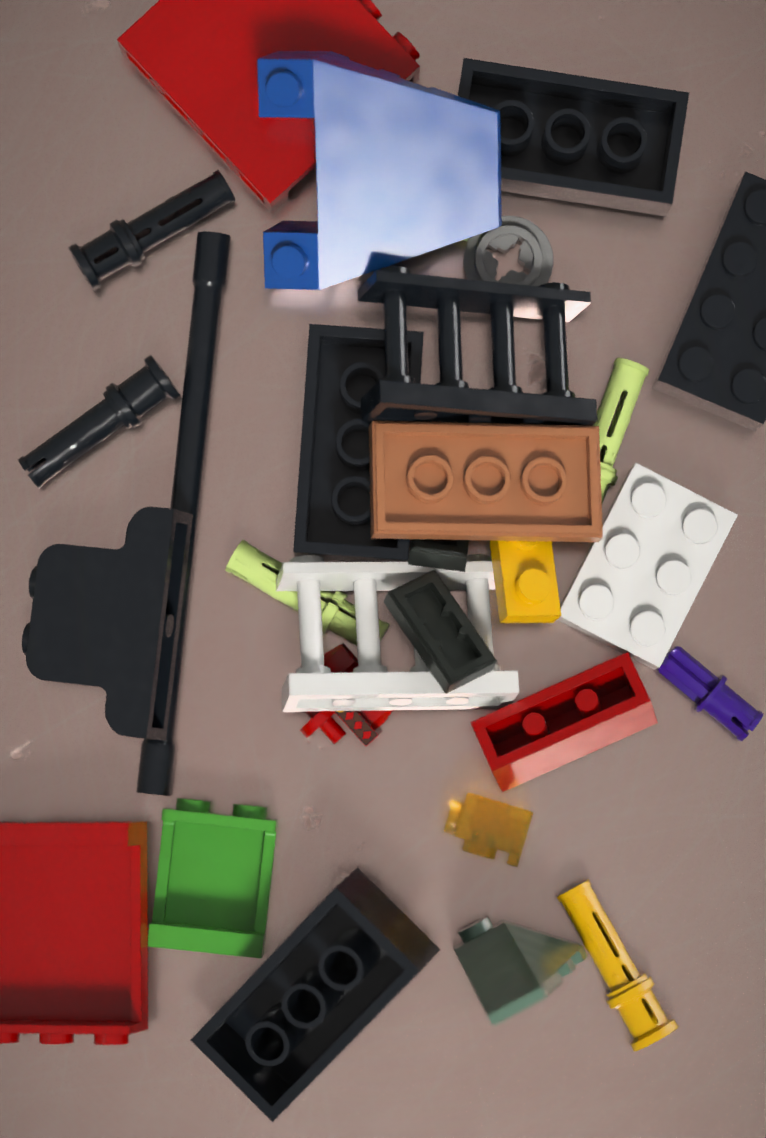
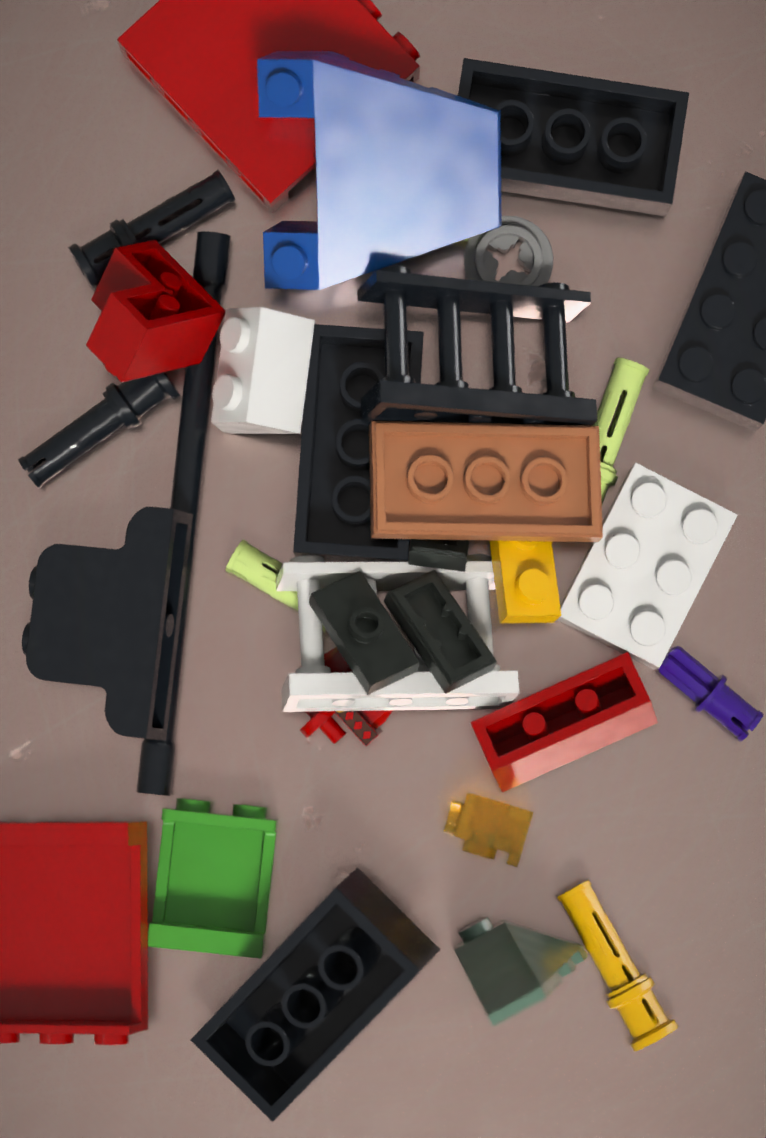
none -> red brick [86,240,226,383]
none -> white slope [211,307,315,434]
none -> pearl dark grey plate [309,571,420,695]

